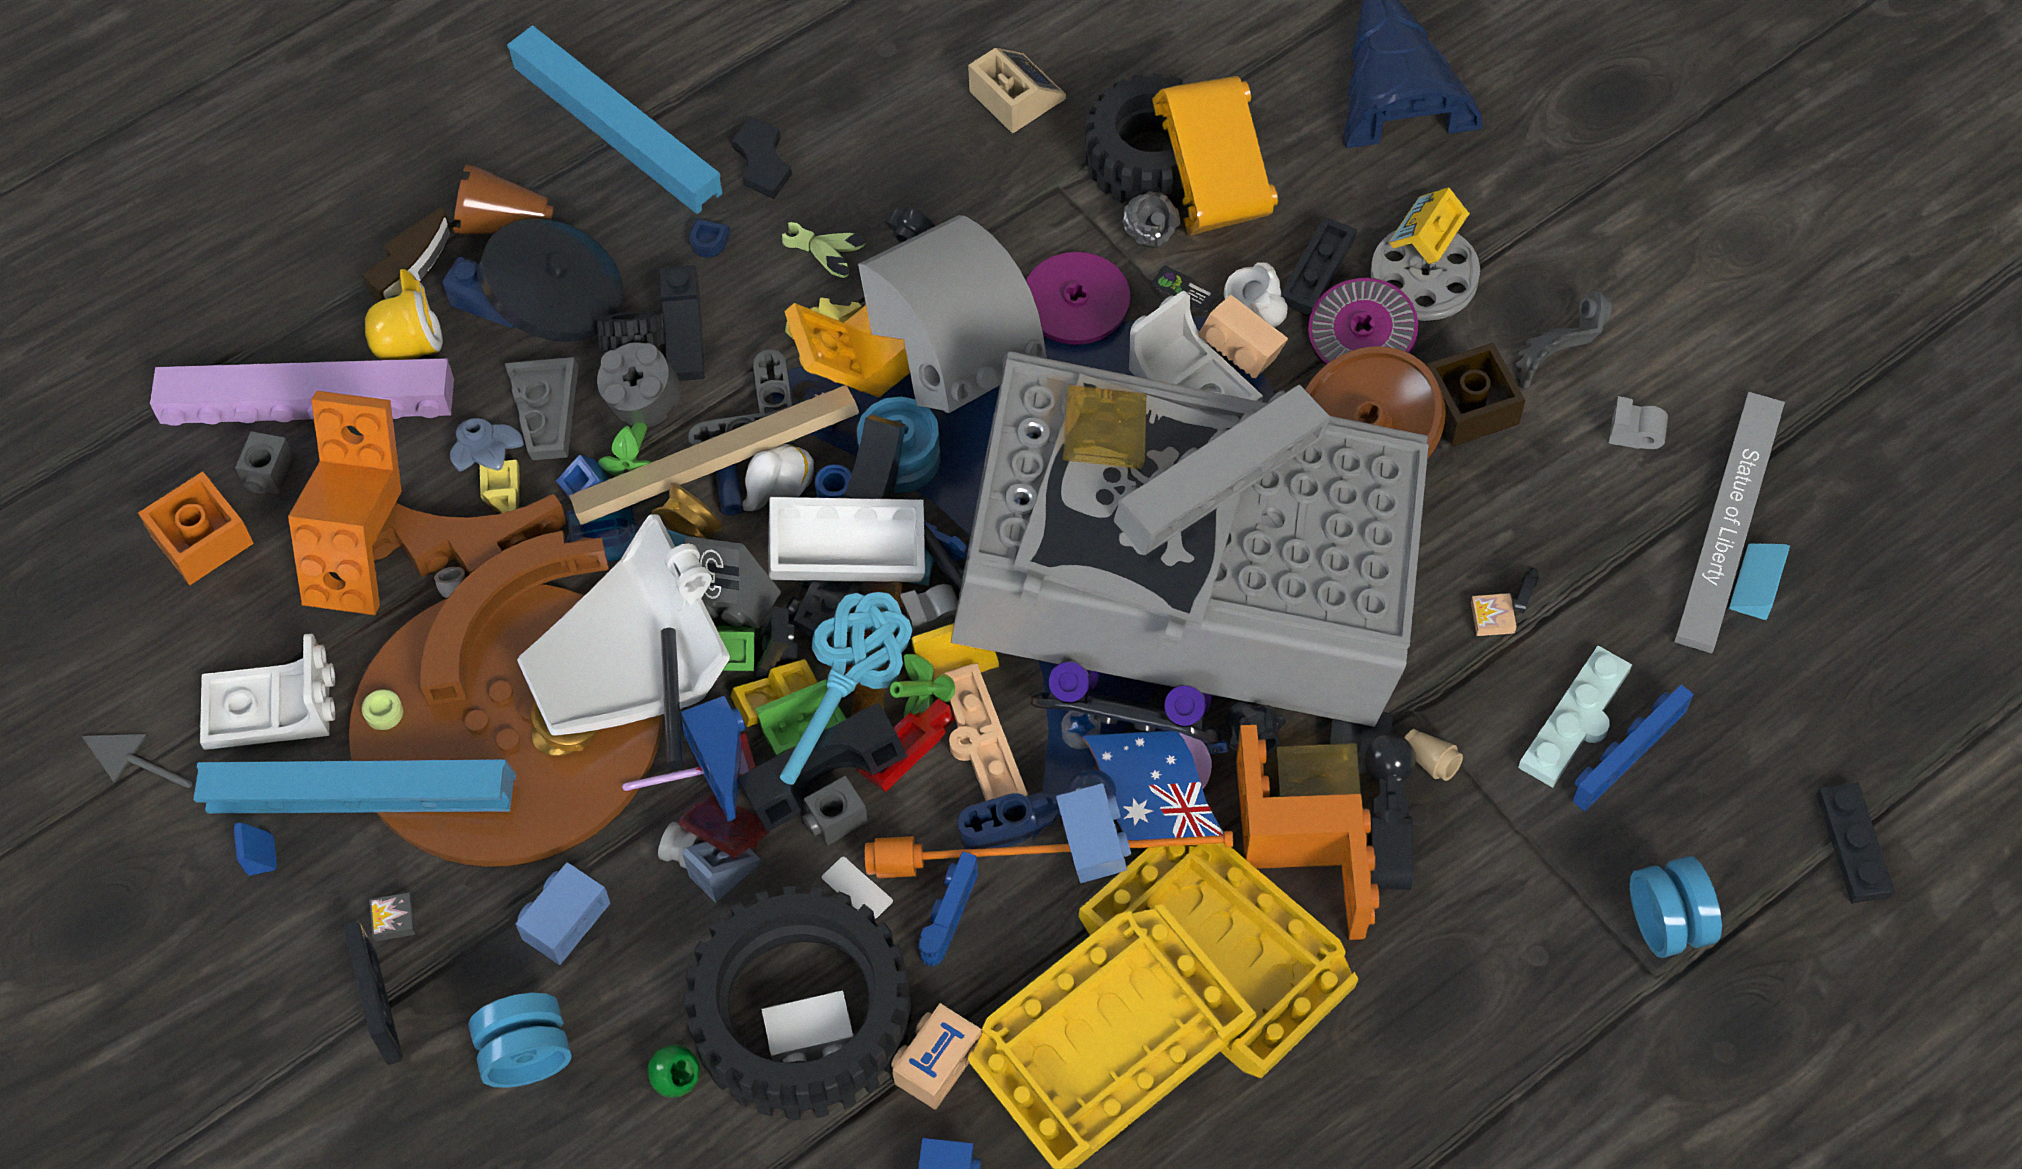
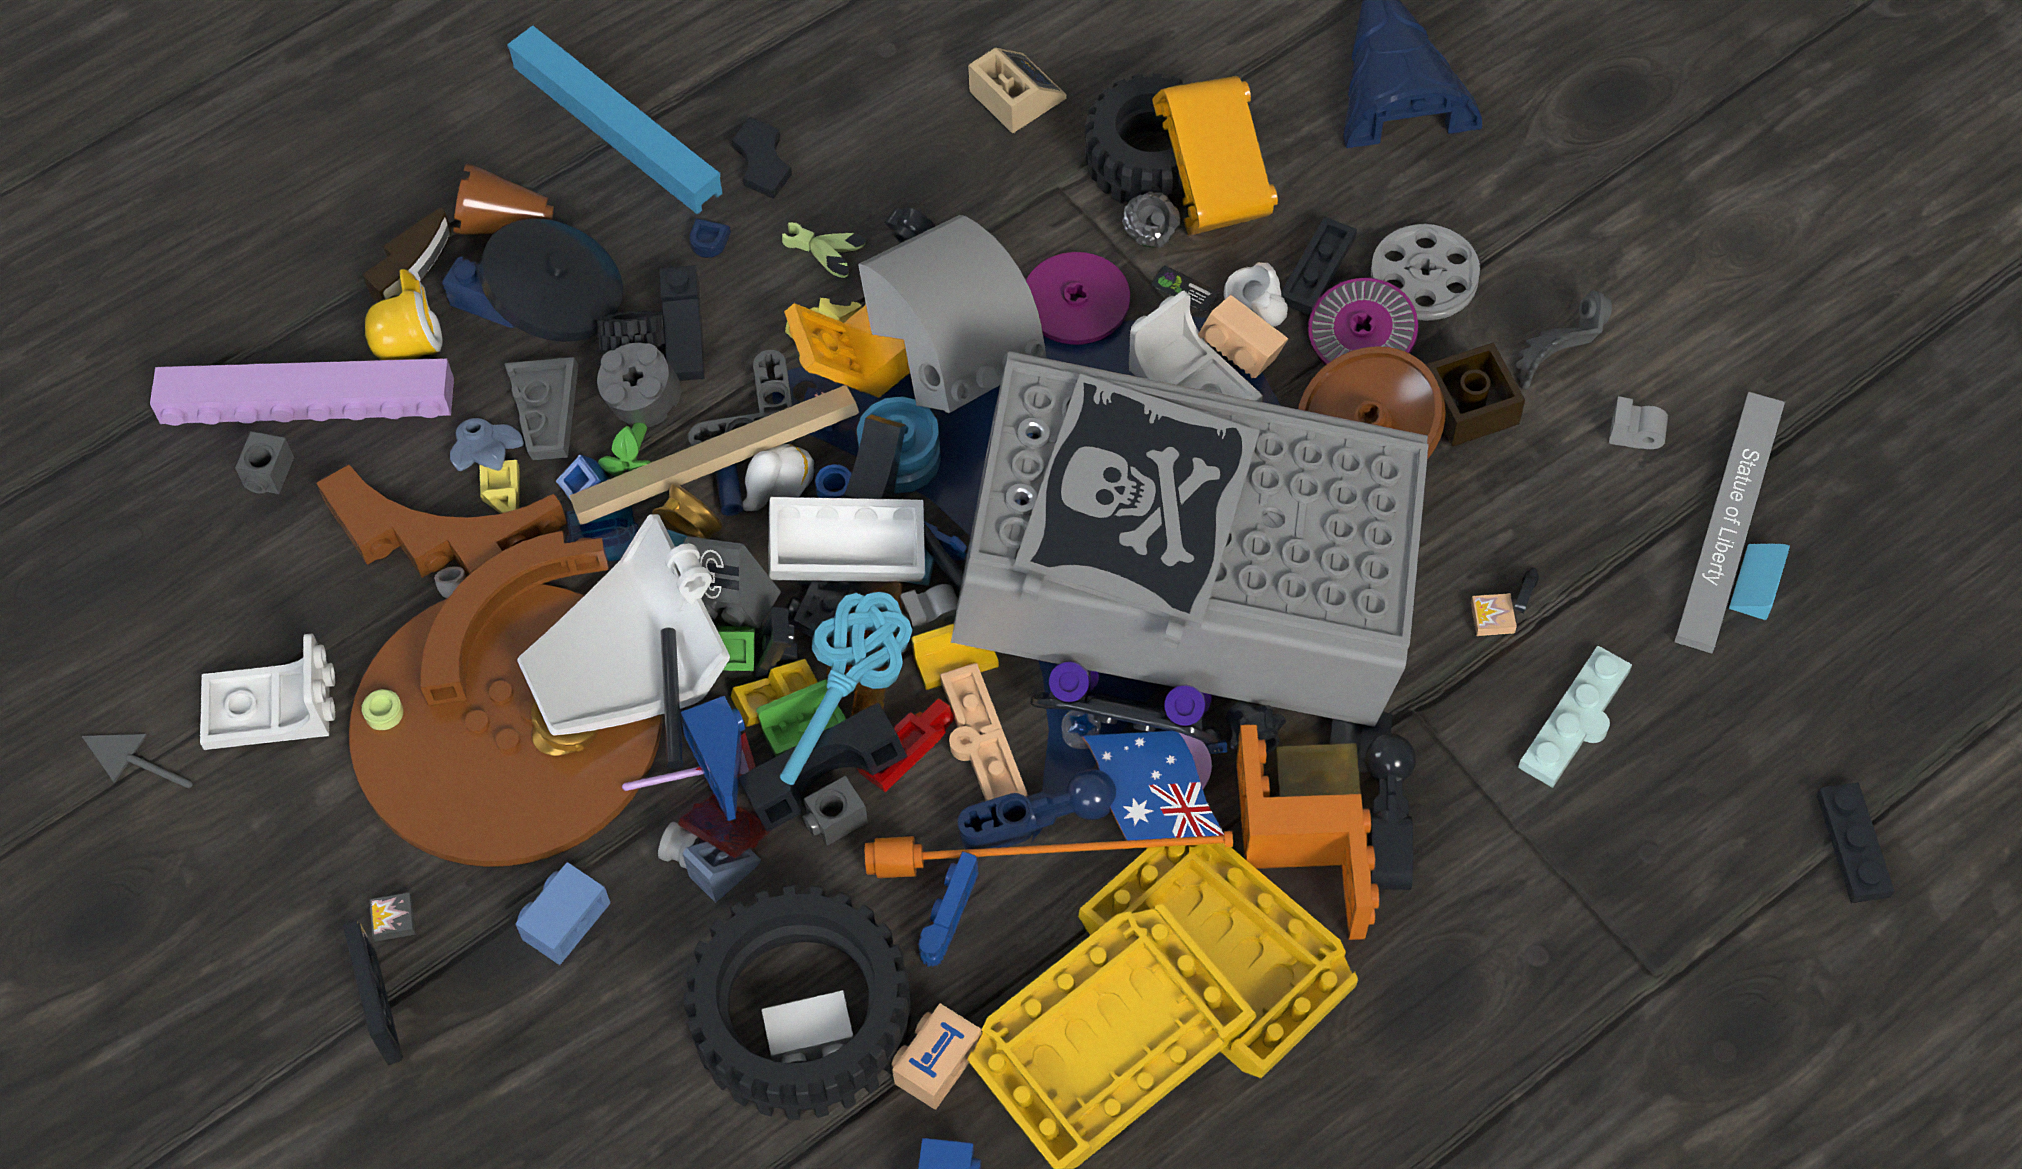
orange brick [138,471,254,585] -> none
dark azure tile [193,760,516,814] -> none
blue slope [234,823,277,876] -> none
orange bracket [288,391,402,615] -> none
dark azure wheel [468,993,572,1088] -> none
green piece [647,1044,701,1098] -> none
white sticker [822,857,893,919] -> none
bright green plant [890,654,955,718] -> none
medium blue brick [1056,783,1131,883] -> none
clear yellow plate [1063,385,1147,469] -> none
light grey brick [1114,385,1331,555] -> none
yellow panel [1389,187,1469,264] -> none
tan cone [1405,729,1463,781] -> none
blue plate [1573,684,1694,812] -> none
dark azure wheel [1630,856,1722,958] -> none

